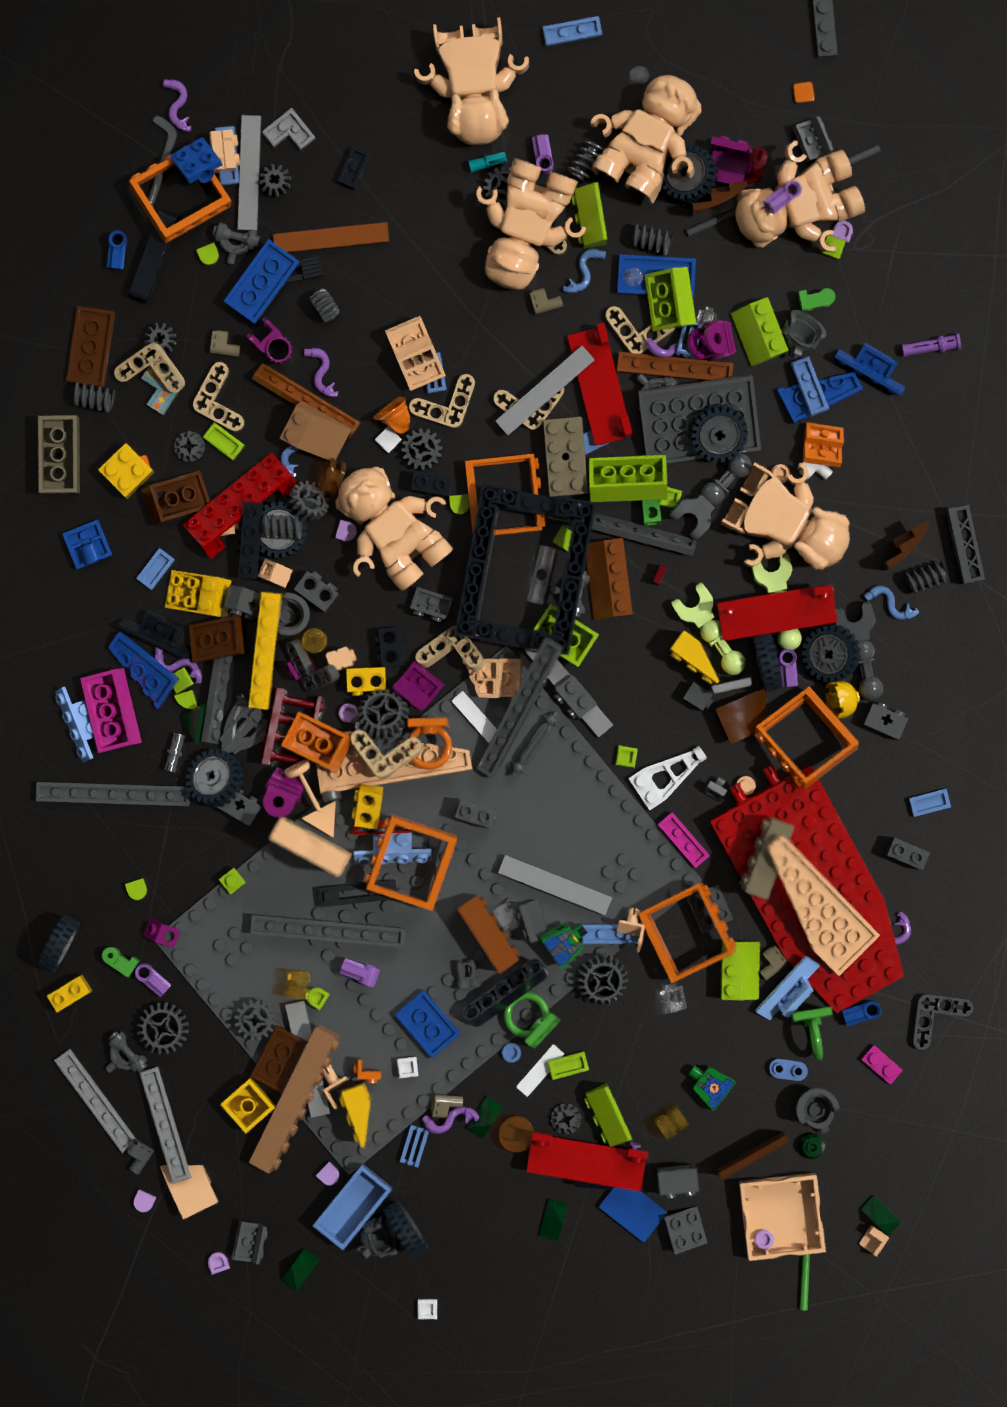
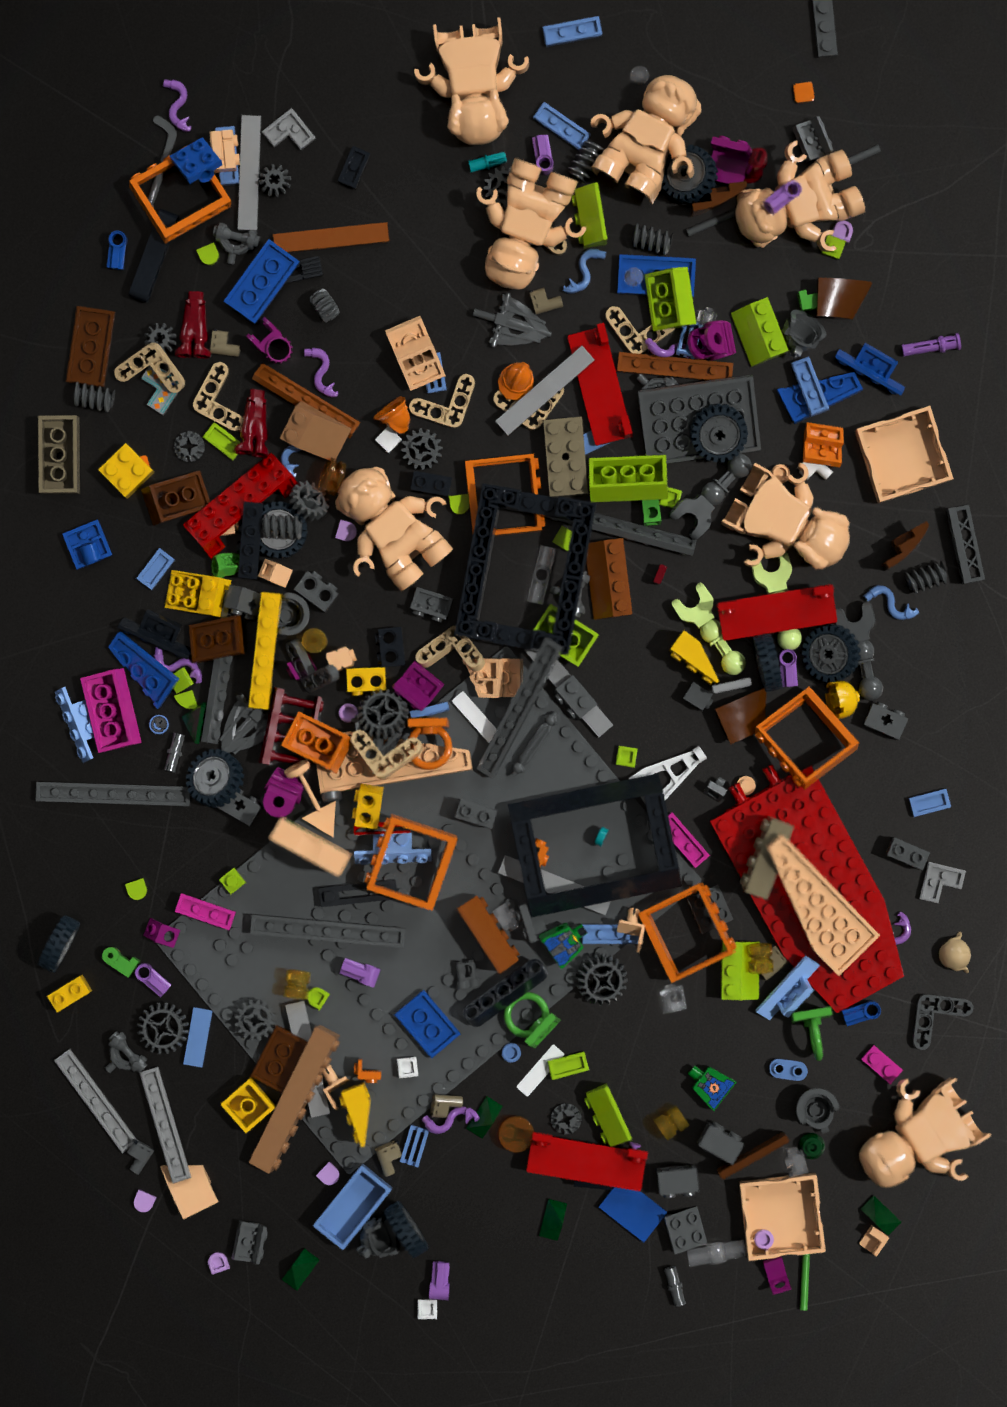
none -> tile [149,715,169,734]
none -> dark red piece [175,291,211,359]
none -> dark pink plate [175,893,236,930]
none -> medium blue tile [183,1007,213,1068]
none -> bright green rock [211,553,240,578]
none -> dark red piece [233,389,269,458]
none -> dark tan piece [375,1140,402,1176]
none -> medium blue tile [410,702,450,719]
none -> medium lavender piece [429,1261,450,1300]
none -> dark grey bar [472,292,552,348]
none -> orange piece [498,362,534,400]
none -> black slope [508,774,682,918]
none -> medium blue tile [533,102,591,150]
none -> orange bracket [535,838,549,867]
none -> teal tile [594,827,609,847]
none -> dark grey pin [664,1266,686,1307]
none -> clear piece [687,1239,747,1267]
none -> dark grey brick [697,1121,744,1165]
none -> clear yellow wheel [747,943,774,974]
none -> magenta bracket [763,1256,791,1295]
none -> clear brick [784,1146,808,1177]
none -> reddish brown slope [816,277,872,320]
none -> light nougat tile [855,406,953,504]
none -> light nougat piece [859,1078,991,1187]
none -> light grey tile [919,862,966,903]
none -> tan hair [939,932,971,973]

